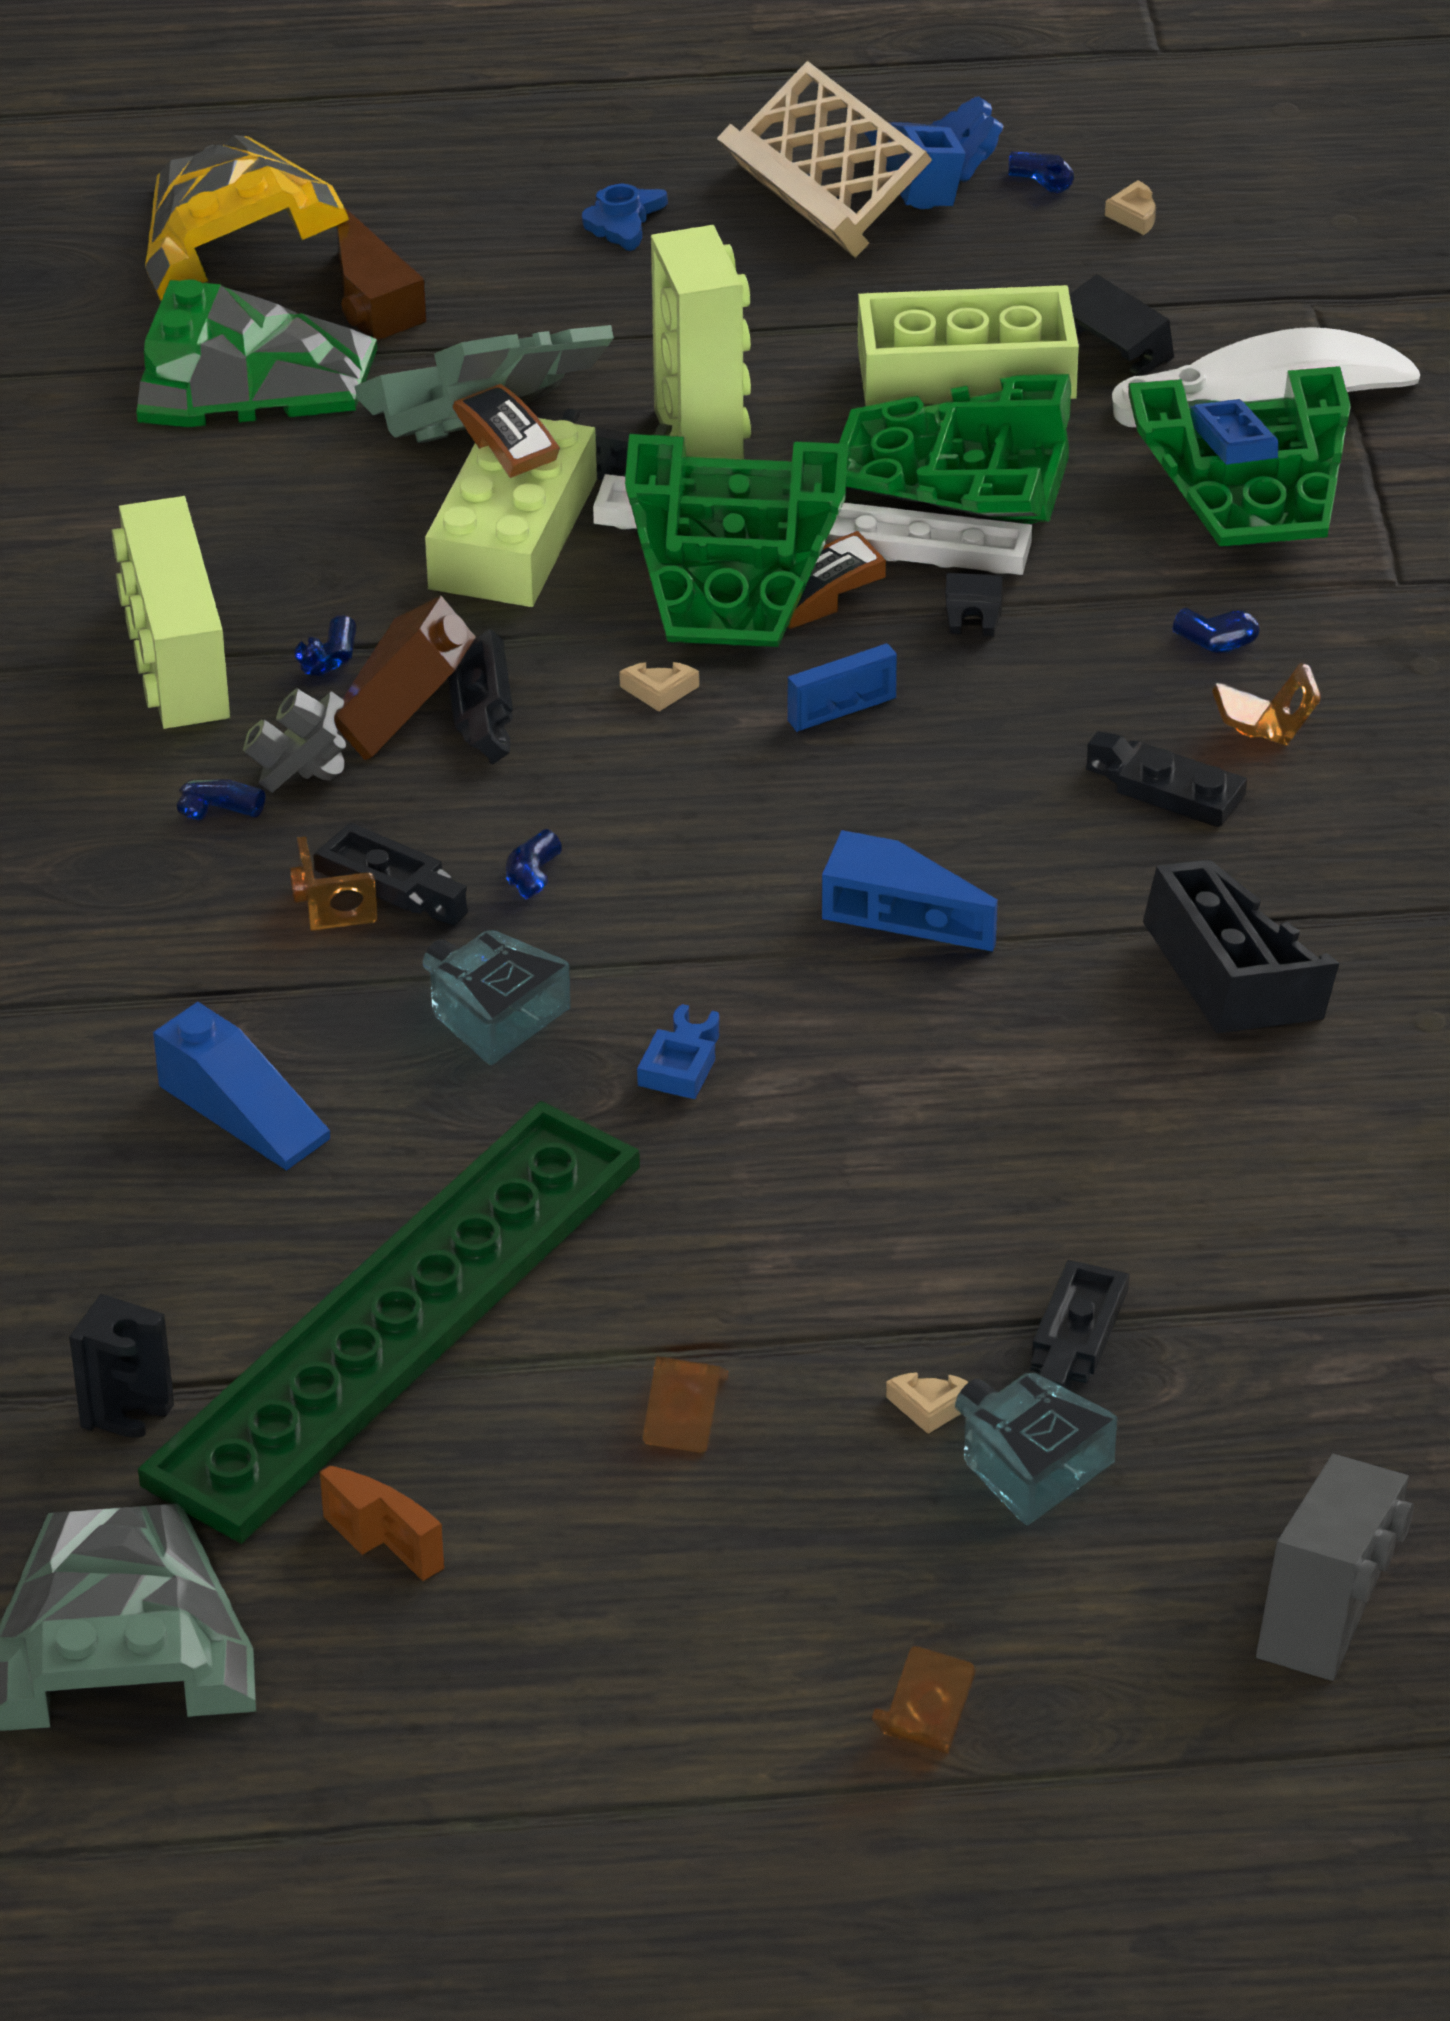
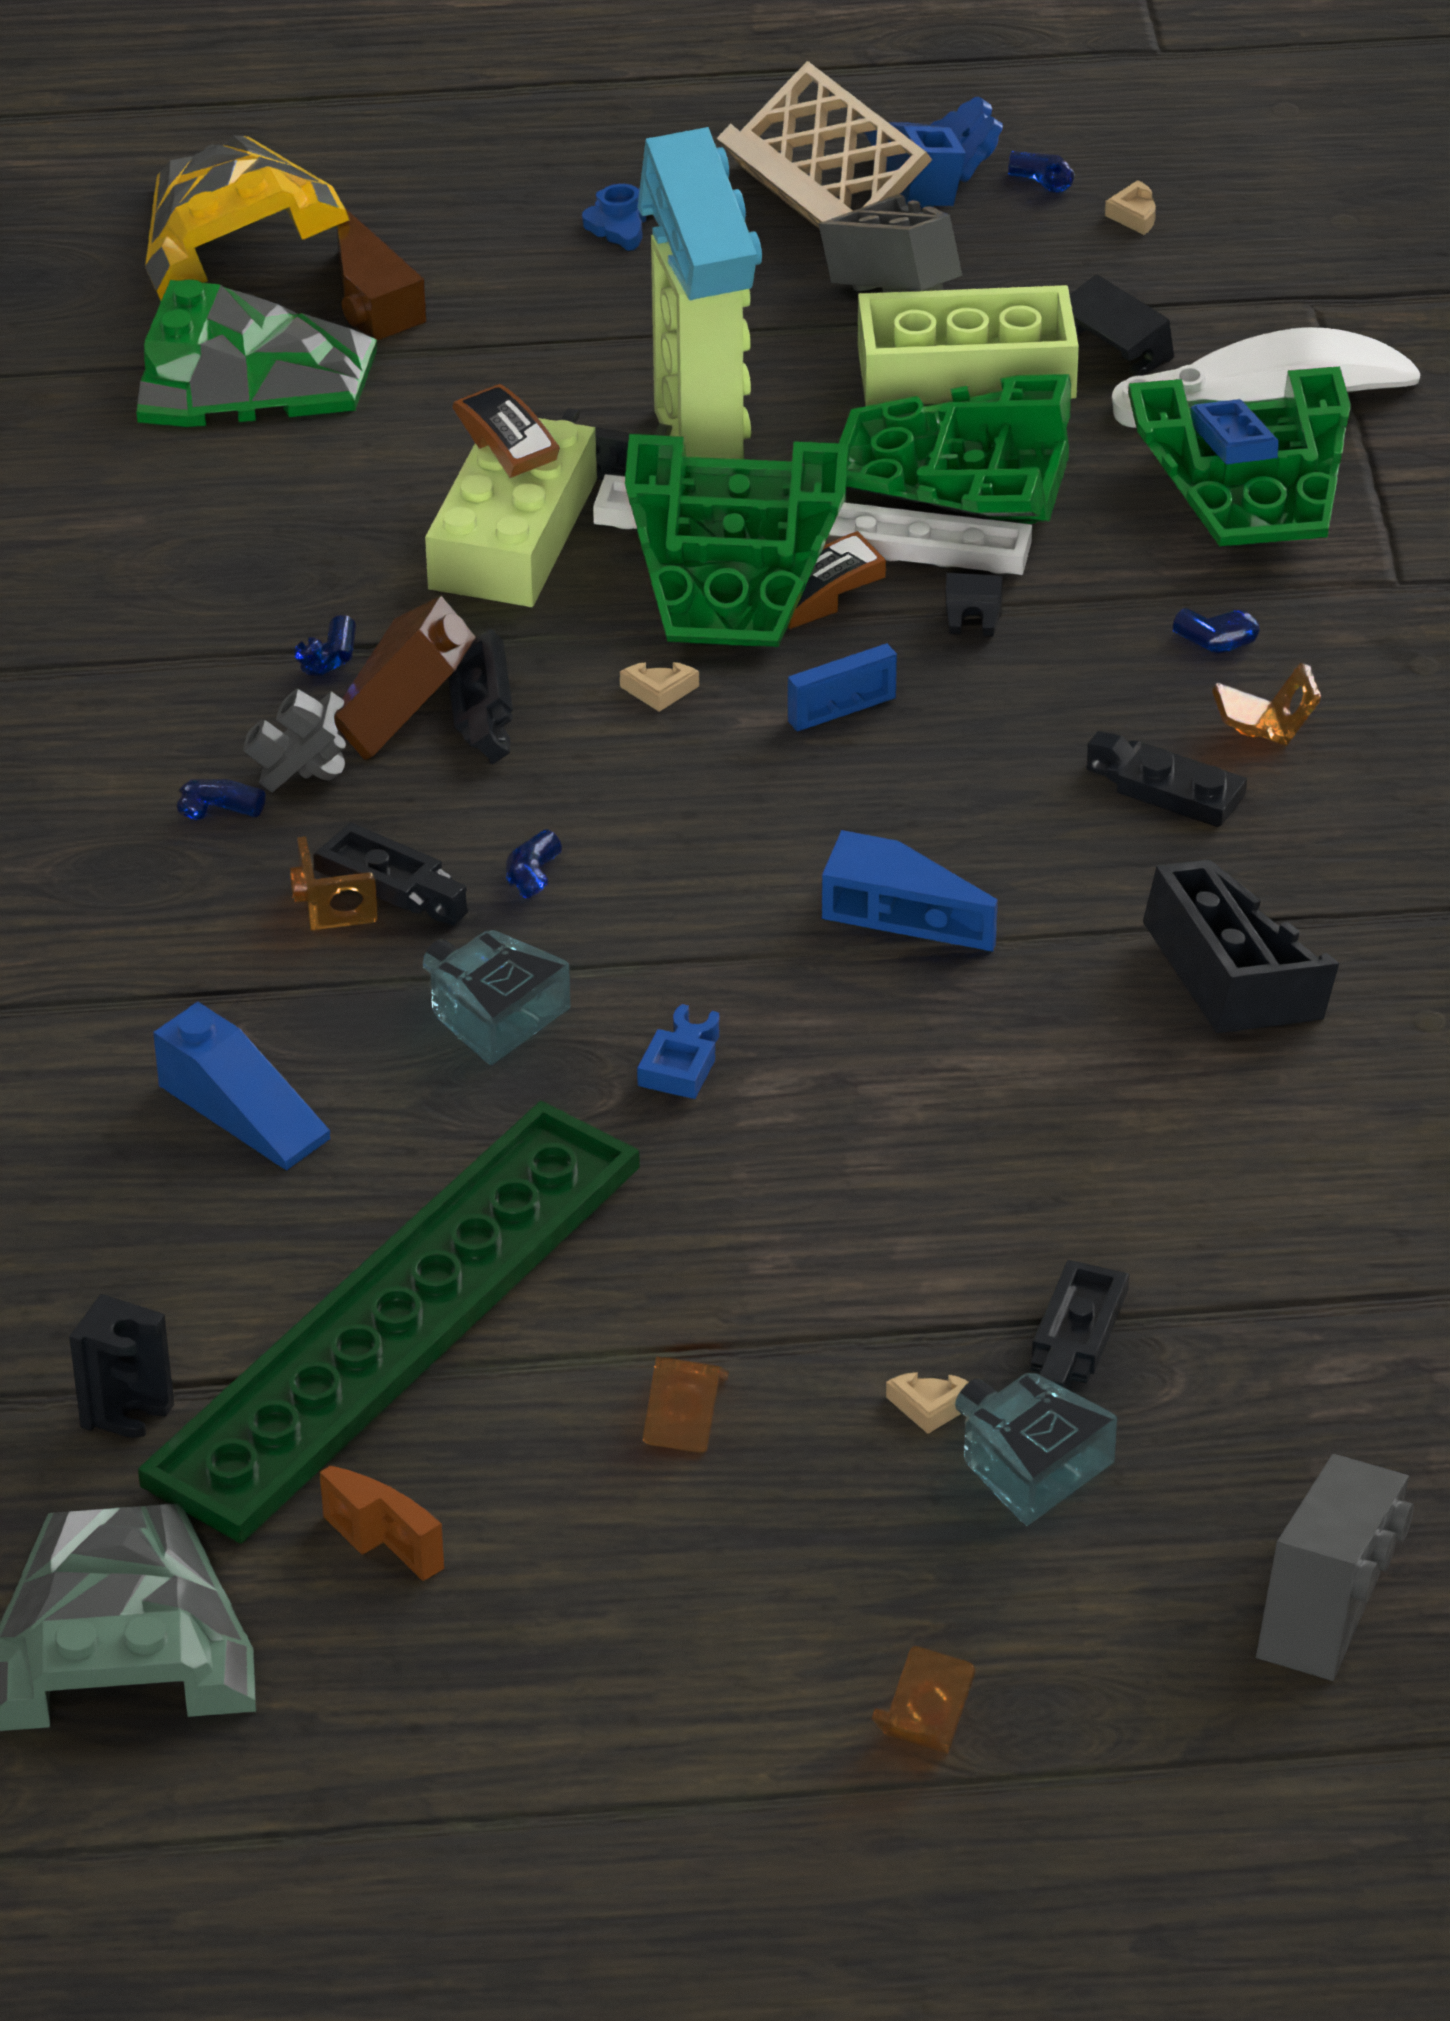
yellowish green brick [112,496,230,729] -> none
sand green wedge [354,325,614,443] -> none
none -> medium azure wedge [637,127,762,300]
none -> dark grey wedge [818,194,962,293]

